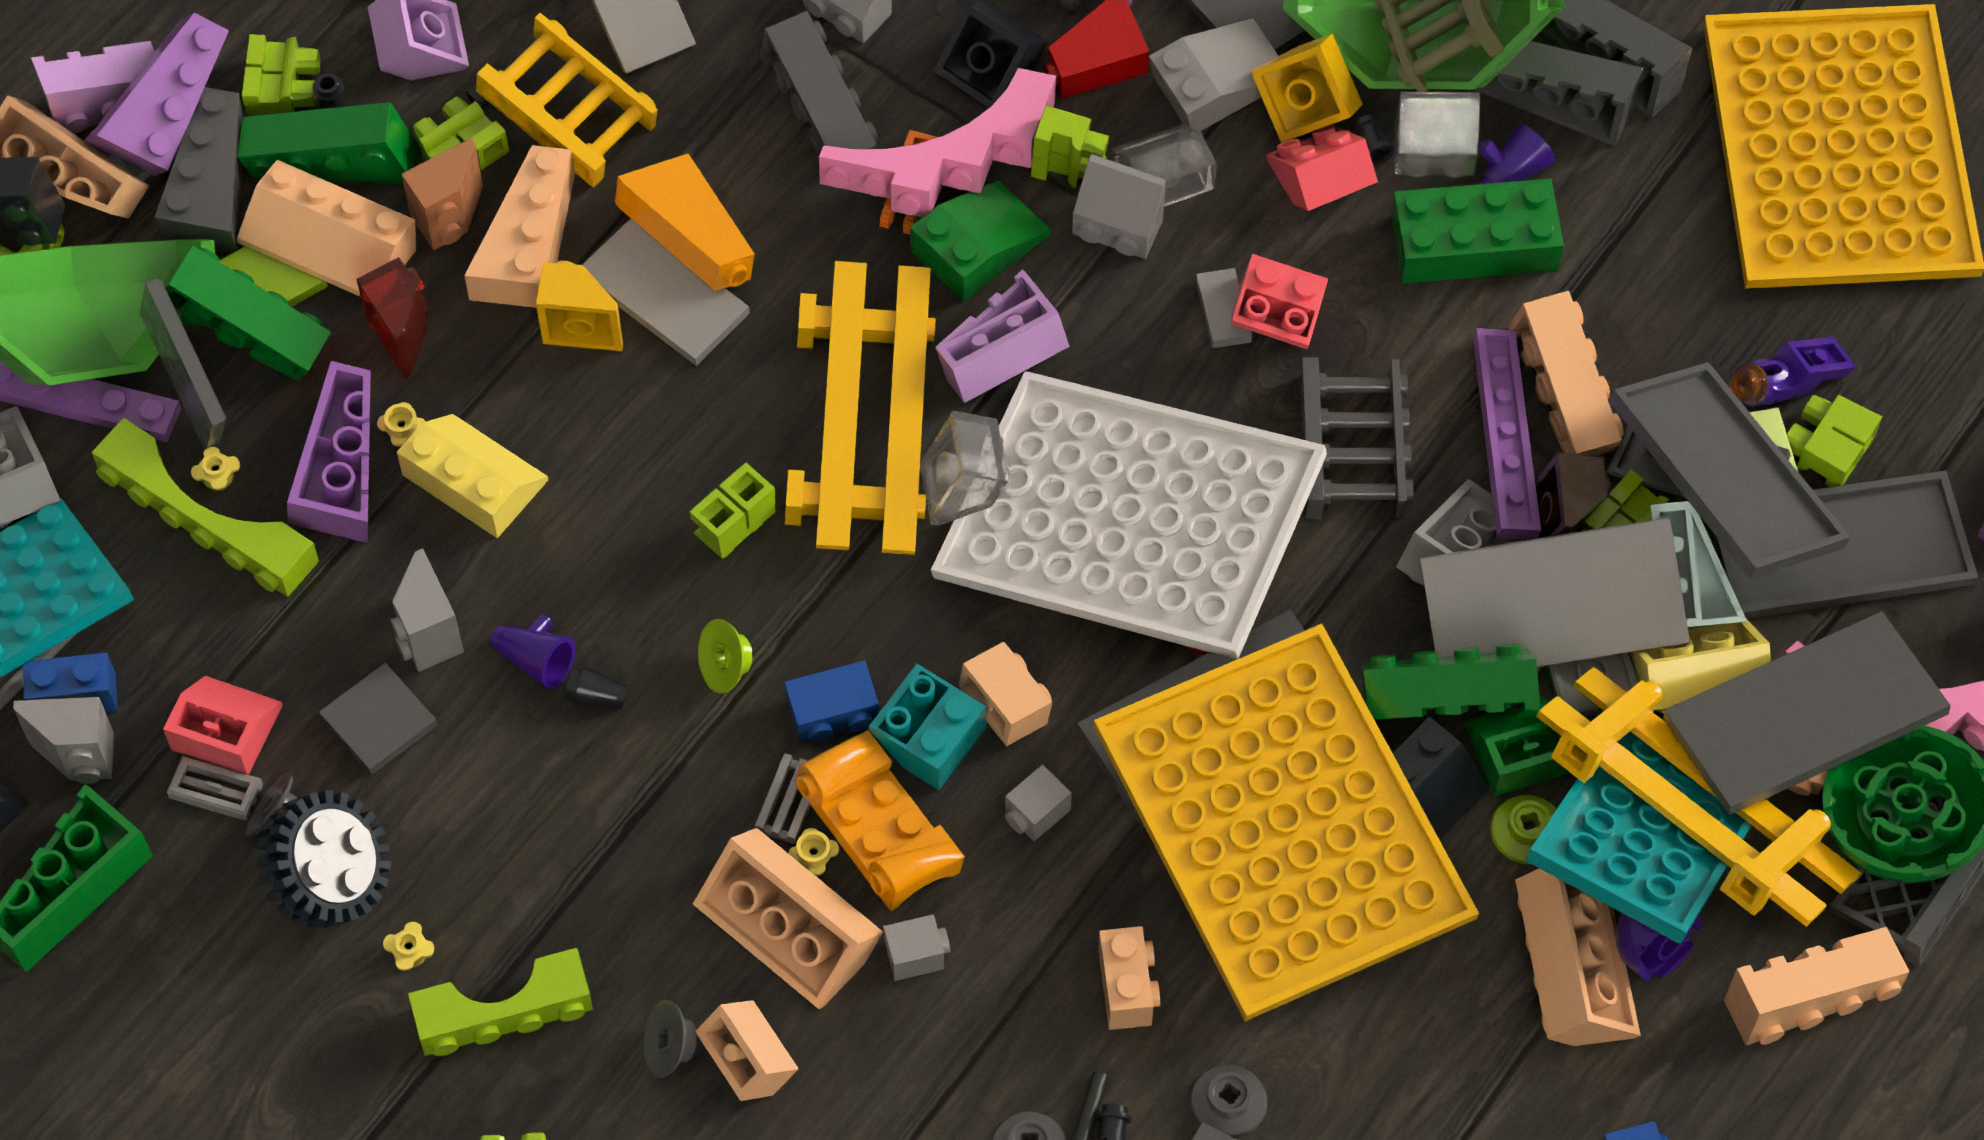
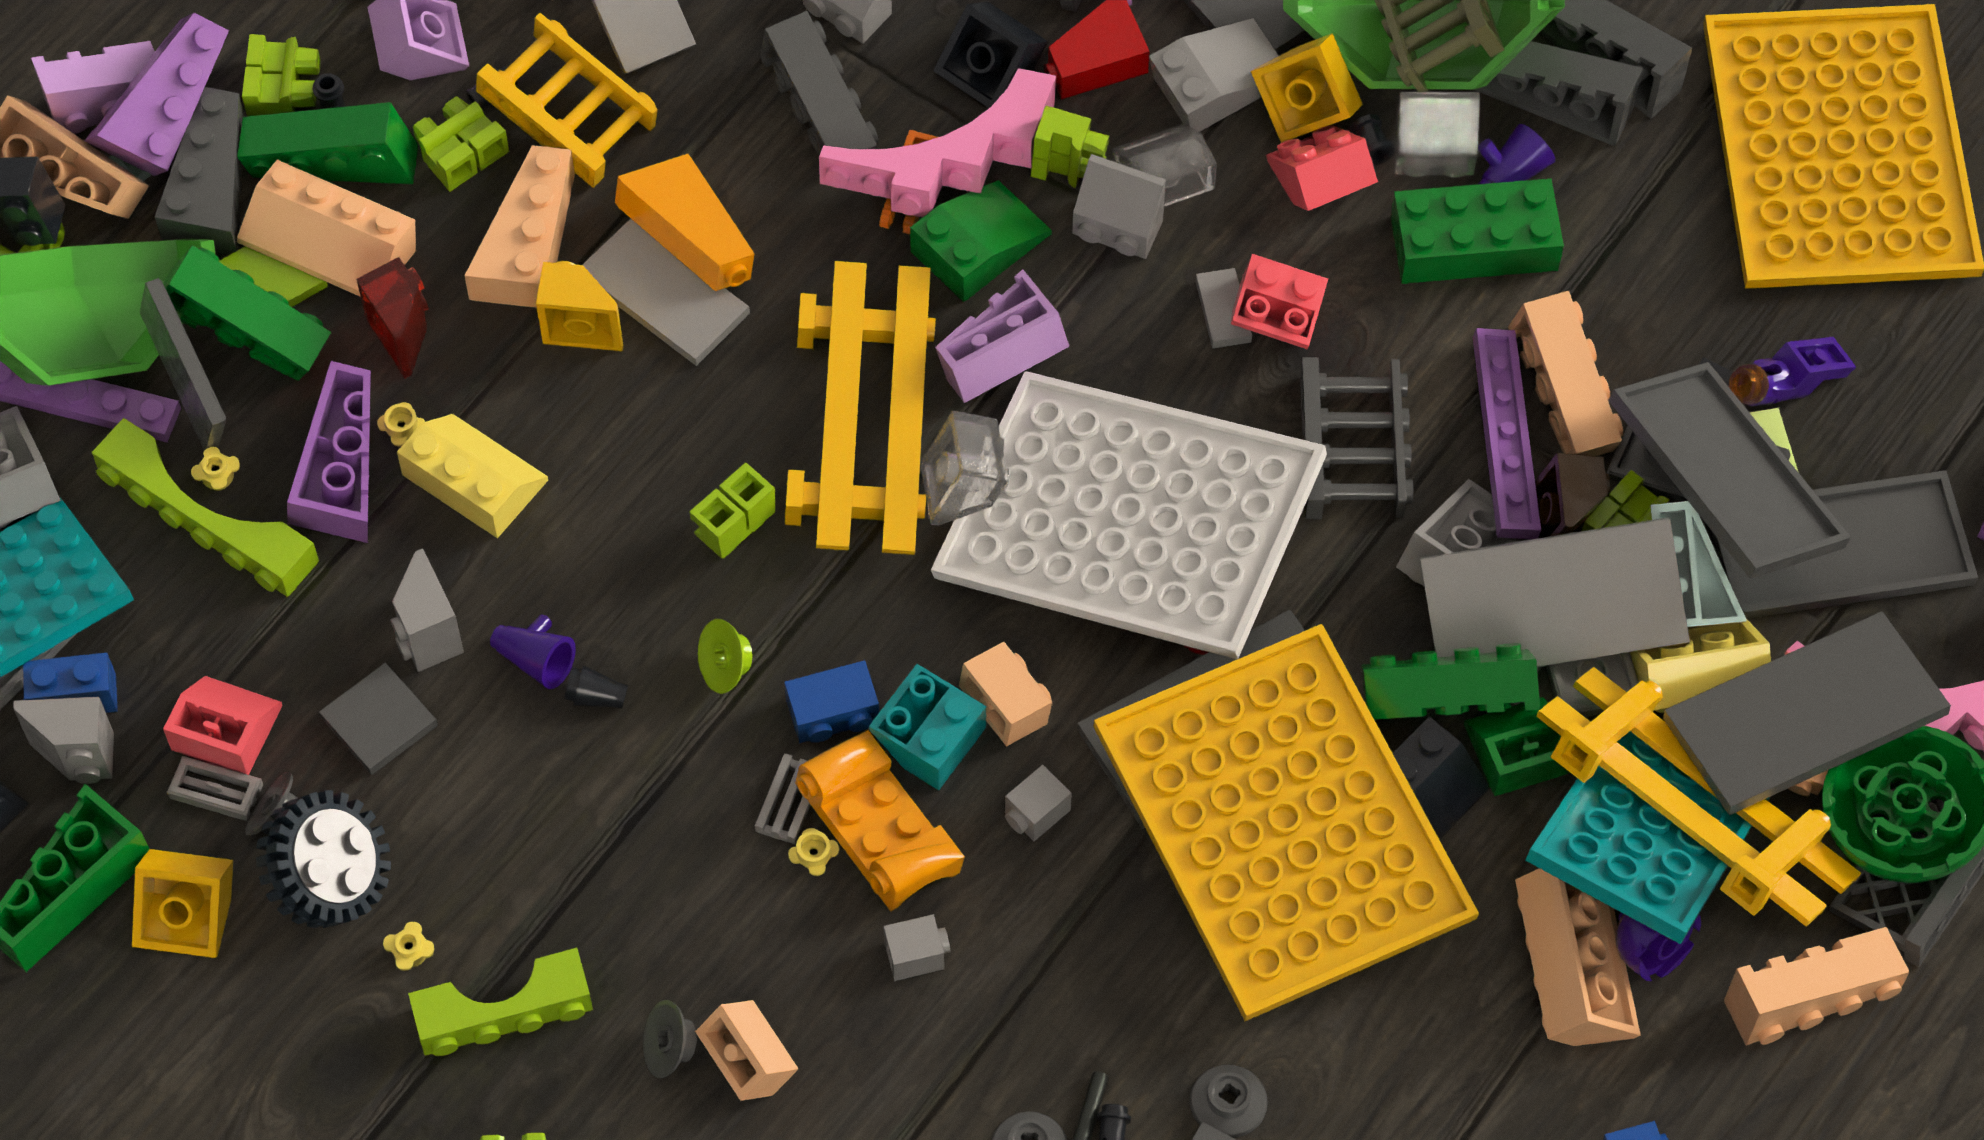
nougat slope [402,138,483,250] -> none
light nougat slope [693,828,883,1009] -> none
light nougat brick [1098,926,1160,1030] -> none
lime piece [1490,795,1557,865] -> none
lime hips [1787,395,1882,487] -> none
none -> yellow slope [132,849,233,958]

